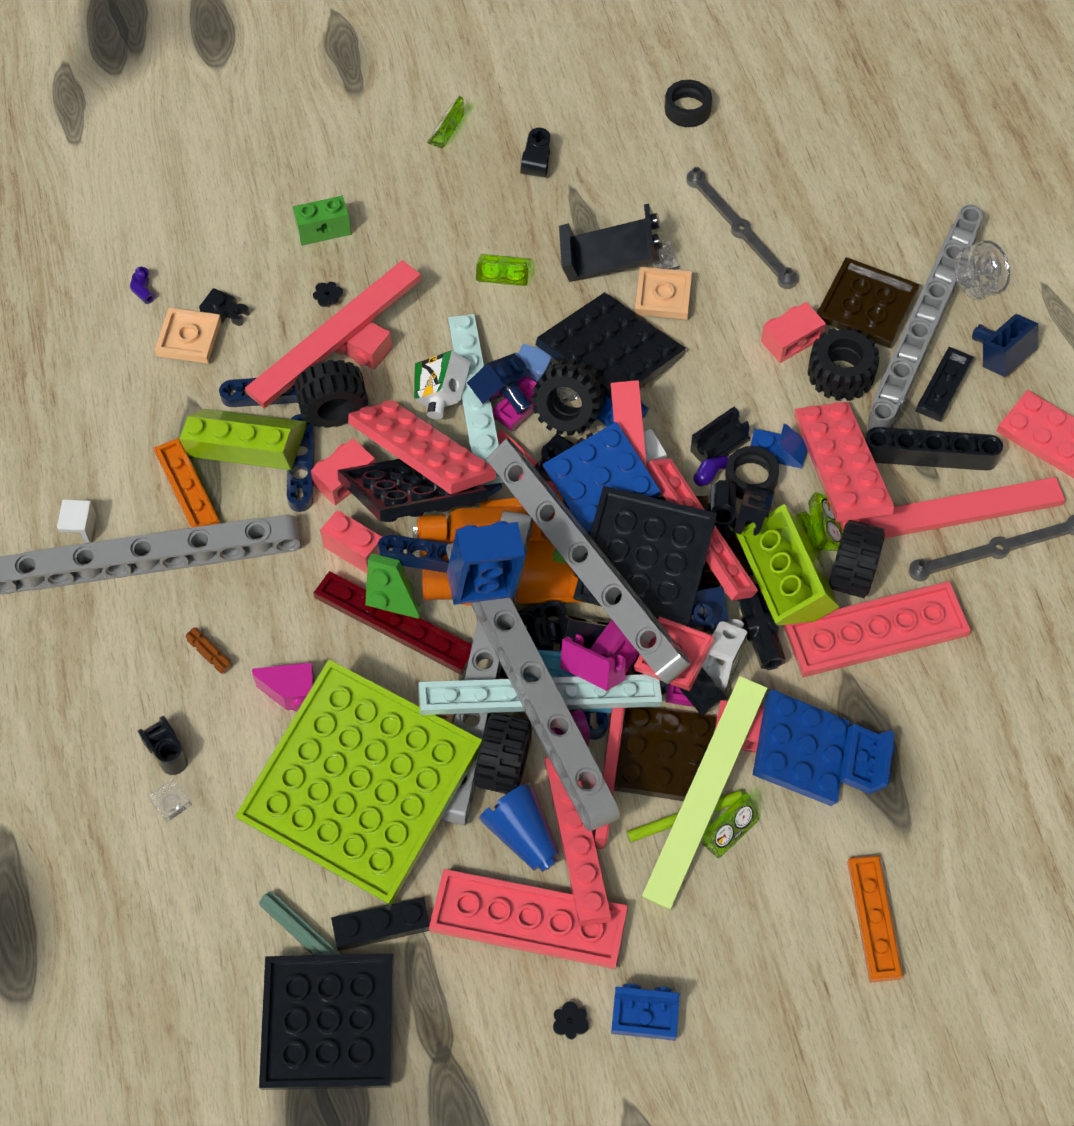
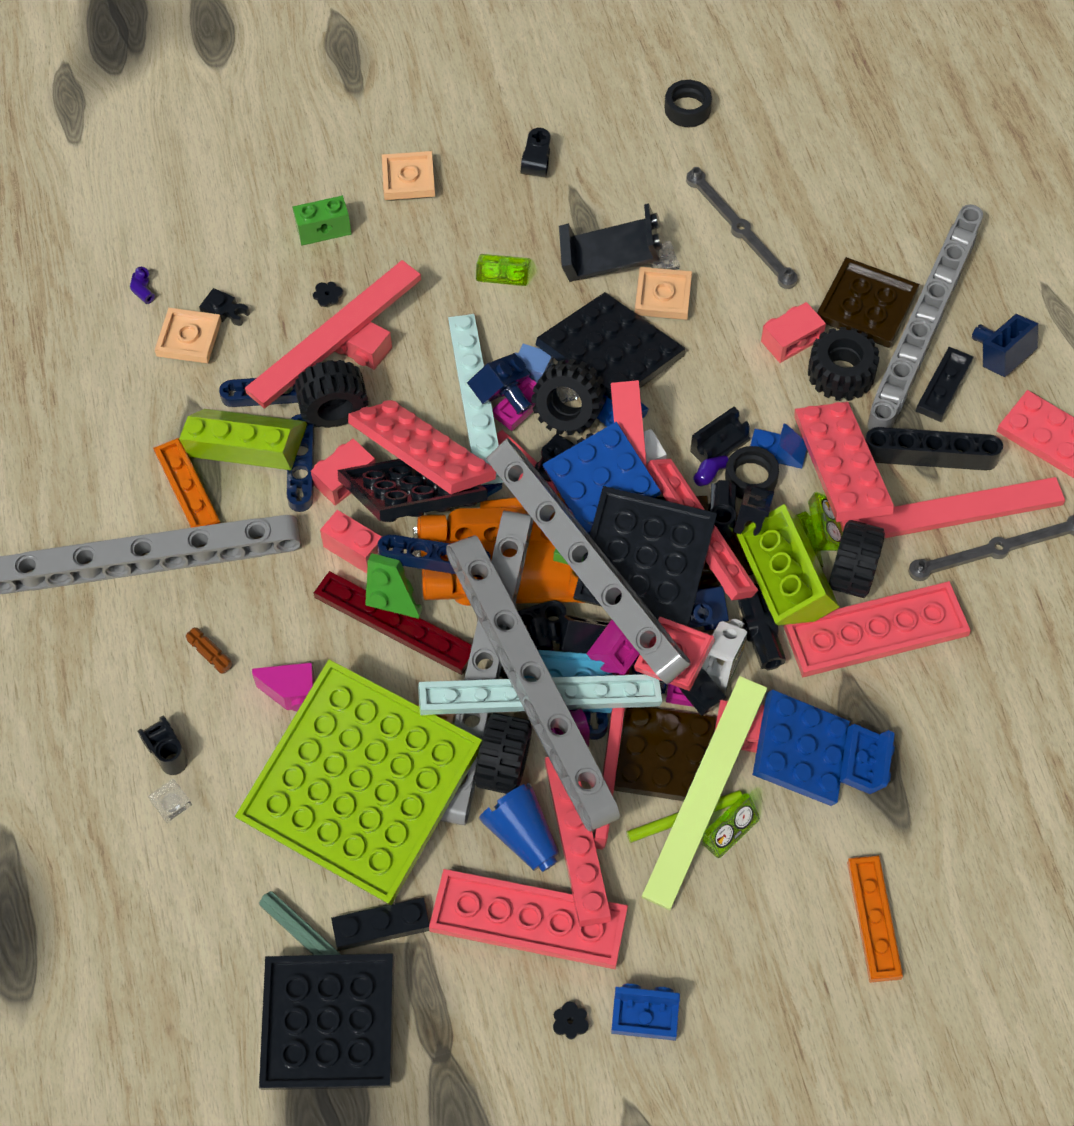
white panel [57,500,96,543] -> none
white torso [414,350,471,419] -> none
clear neon green slope [427,96,464,149] -> none
blue brick [447,521,526,605] -> none
dark pink hinge [560,634,626,691] -> none
clear wheel [954,240,1010,300] -> none
none -> light nougat plate [382,151,435,200]

